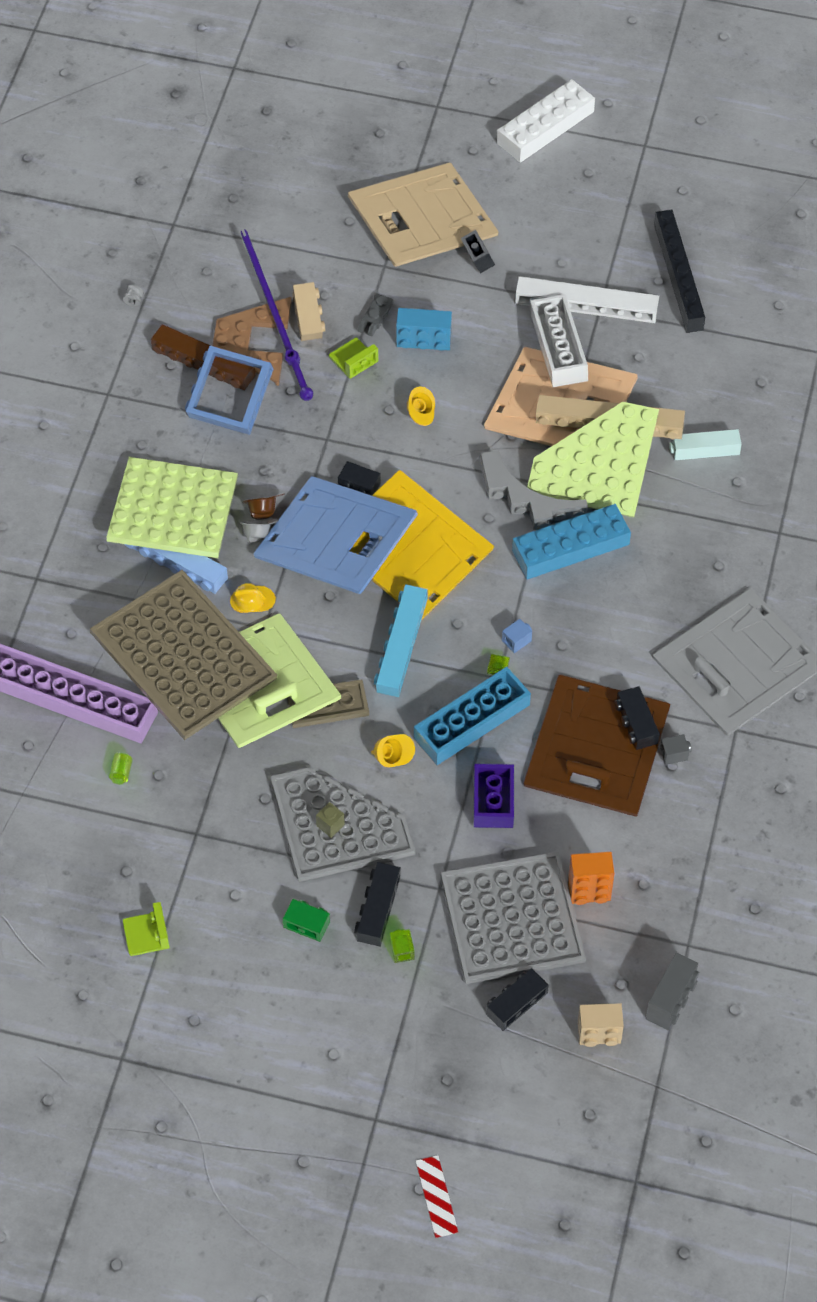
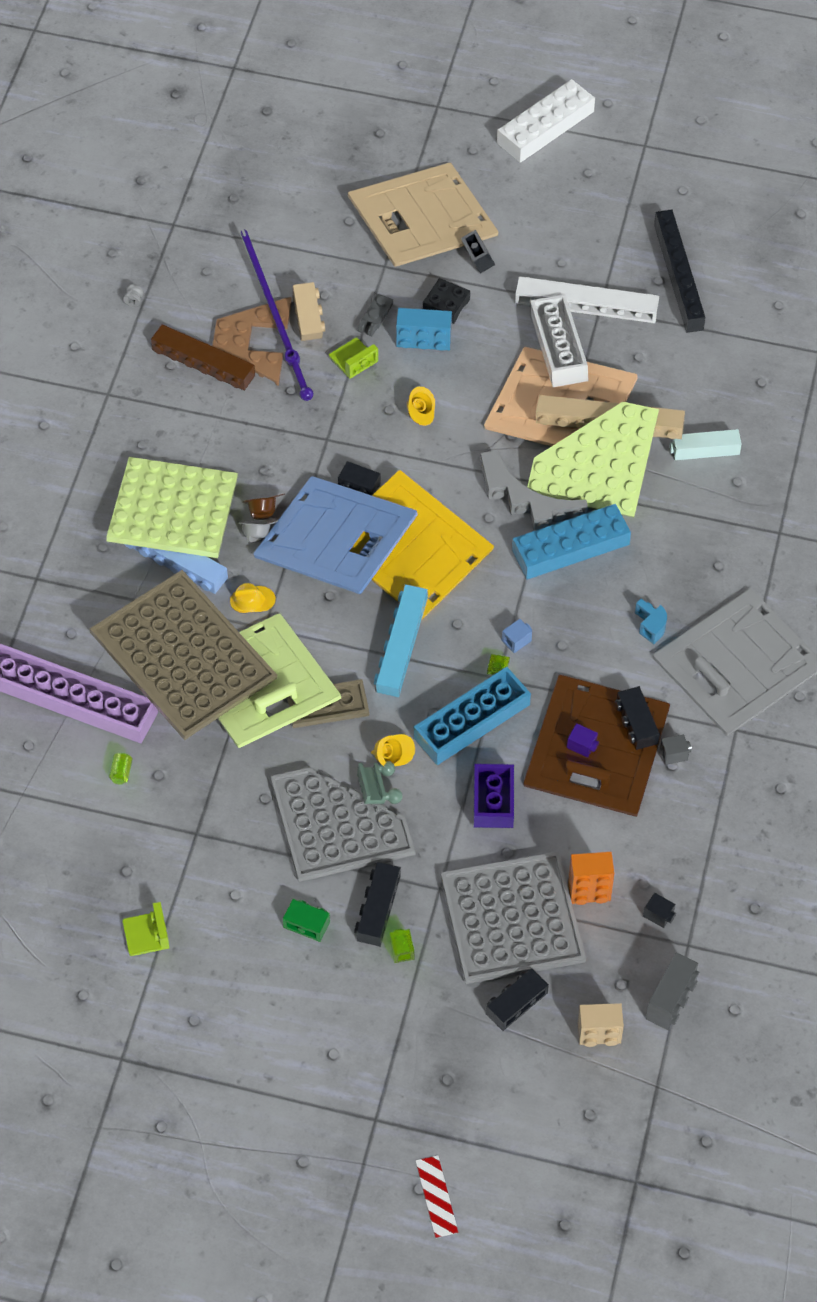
medium blue window [185,346,273,435] -> none
olive brick [316,802,345,838] -> none
none -> sand green gear [357,761,403,804]
none -> black brick [423,278,470,324]
none -> dark purple brick [567,723,599,757]
none -> dark azure brick [635,599,667,645]
none -> black brick [643,892,676,928]

